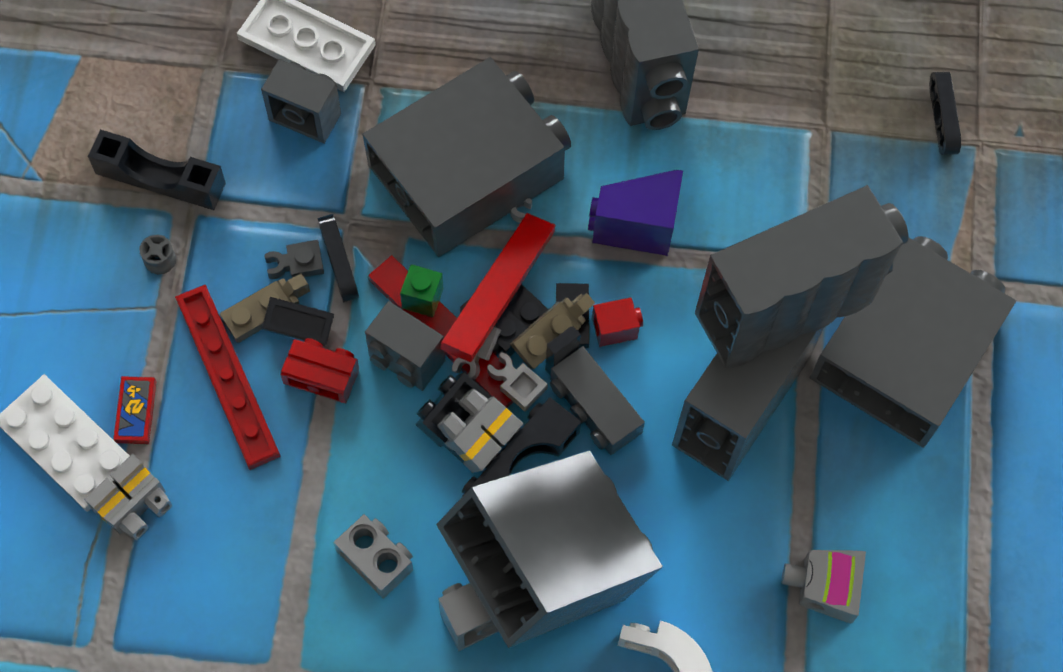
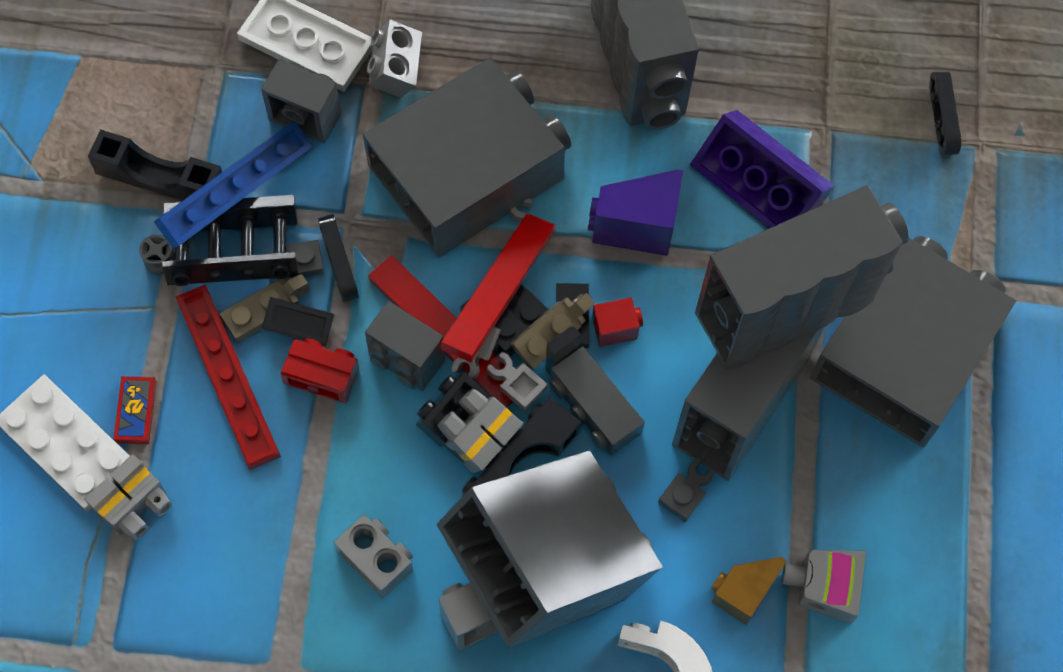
green brick [400,264,443,317] -> none
none -> blue plate [154,120,313,249]
none -> black fence [162,195,299,286]
none -> light grey brick [367,19,422,98]
none -> dark grey plate [658,459,715,522]
none -> dark purple slope [690,110,835,228]
none -> pearl gold slope [711,557,787,625]

